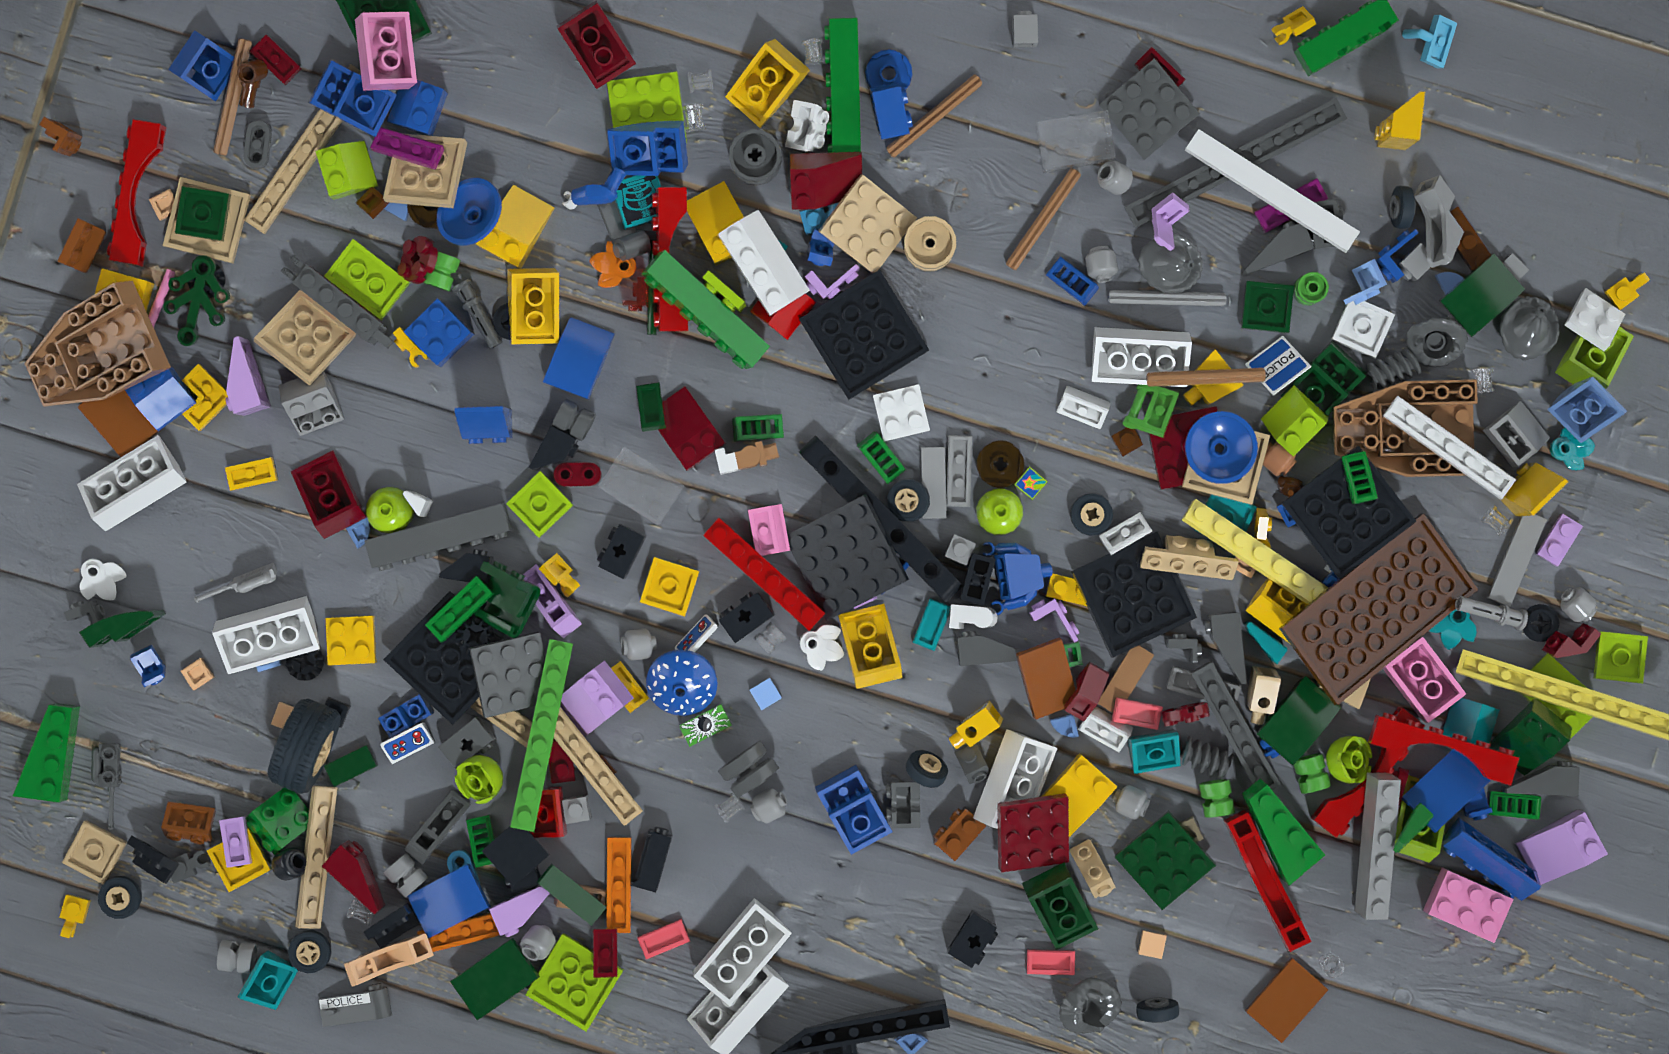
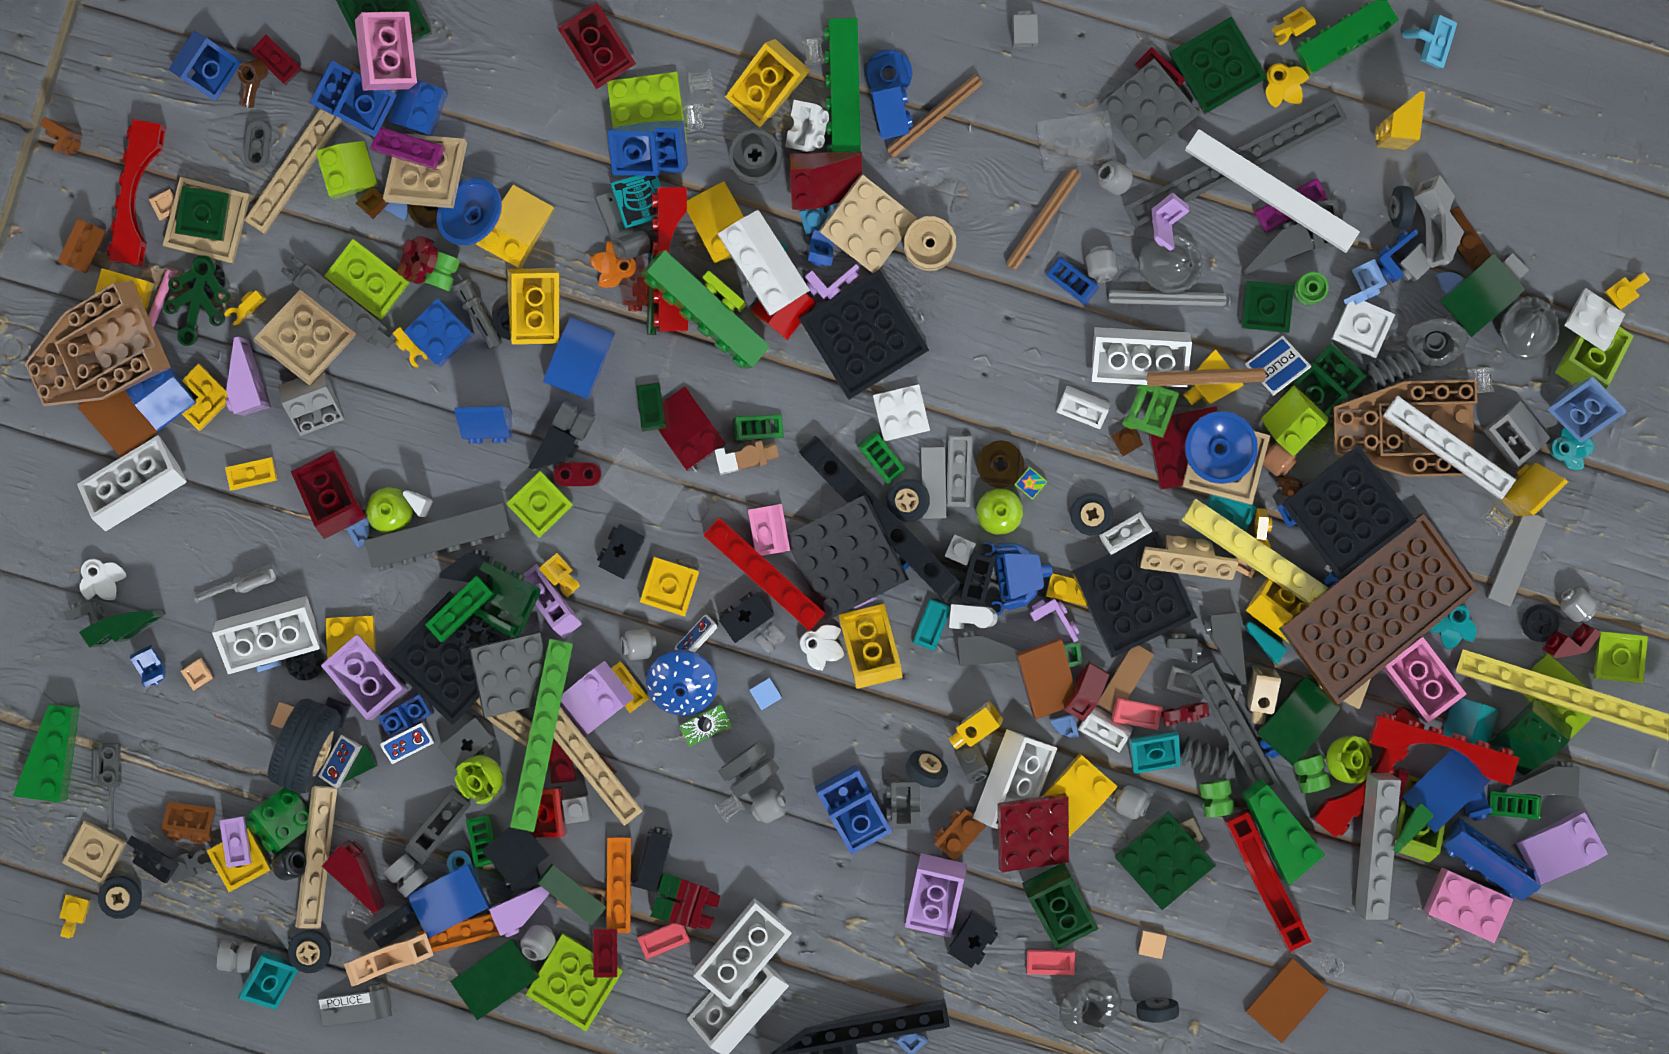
medium nougat axle [213,39,252,155] -> none
blue arm [562,167,627,210] -> none
tan bracket [1070,839,1116,898] -> none
green slope [1341,451,1378,504] -> none
light grey pin [1455,596,1528,631] -> none
lavender plate [1536,514,1583,567] -> none
none -> yellow plate [224,290,267,326]
none -> slope [318,734,362,788]
none -> lavender slope [321,634,408,720]
none -> dark red hips [650,873,721,929]
none -> lavender slope [905,853,967,938]
none -> dark green plate [1169,16,1267,115]
none -> yellow plate [1265,63,1309,108]

